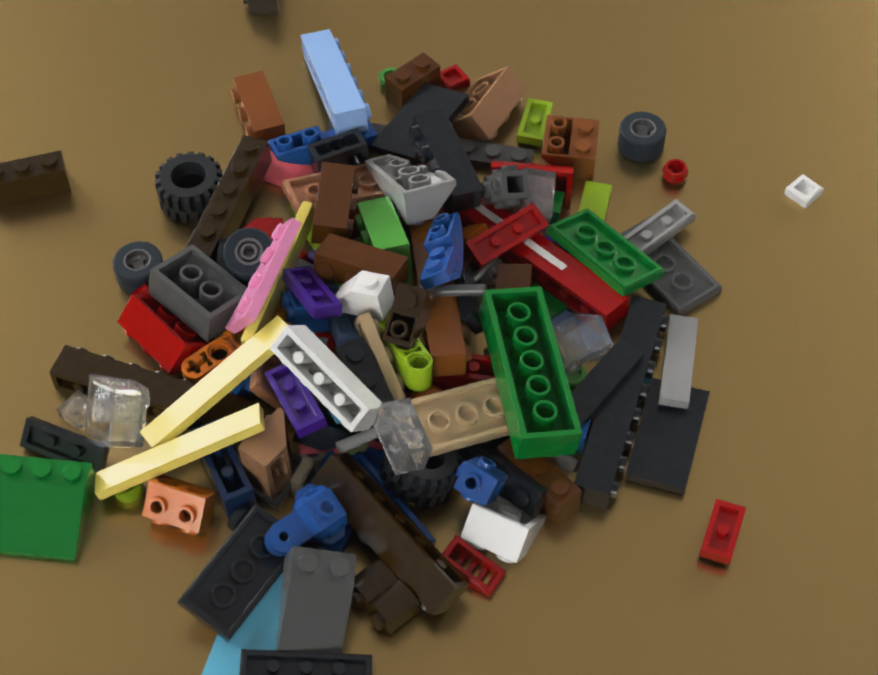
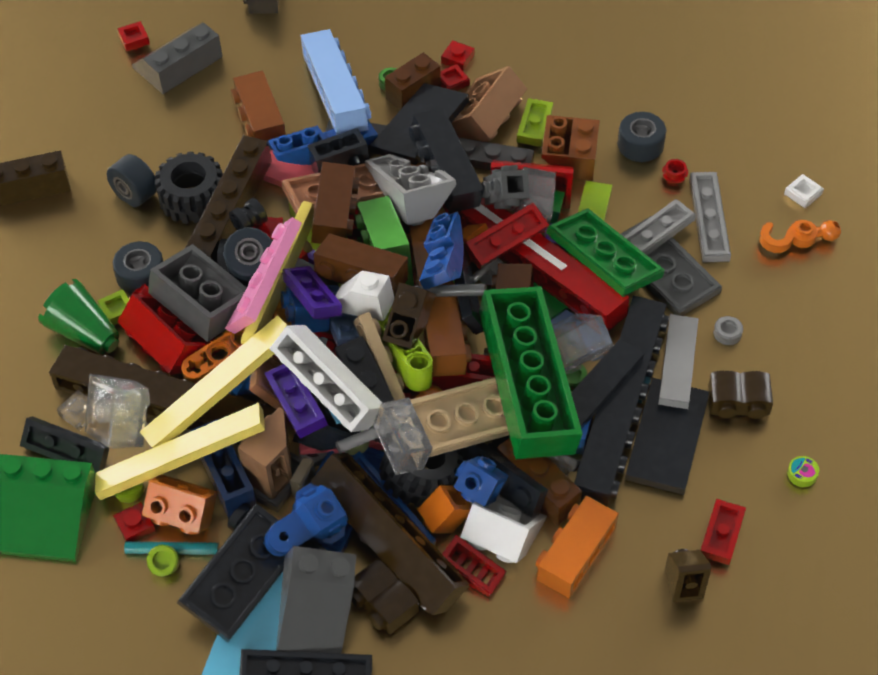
none -> green cone [38,279,119,355]
none -> lime plate [97,289,129,325]
none -> black wheel [106,154,157,207]
none -> red plate [113,502,156,541]
none -> red plate [117,21,150,52]
none -> teal bar [124,541,219,555]
none -> dark grey slope [132,22,223,94]
none -> lime tile [147,545,180,577]
none -> black wheel [229,198,268,230]
none -> orange brick [417,485,472,534]
none -> red plate [441,40,475,71]
none -> orange brick [535,496,619,599]
none -> dark brown slope [665,549,712,602]
none -> light grey tile [689,172,731,262]
none -> dark brown brick [708,371,773,419]
none -> light grey tile [713,316,743,345]
none -> orange piece [759,220,841,253]
none -> tile [787,456,819,487]

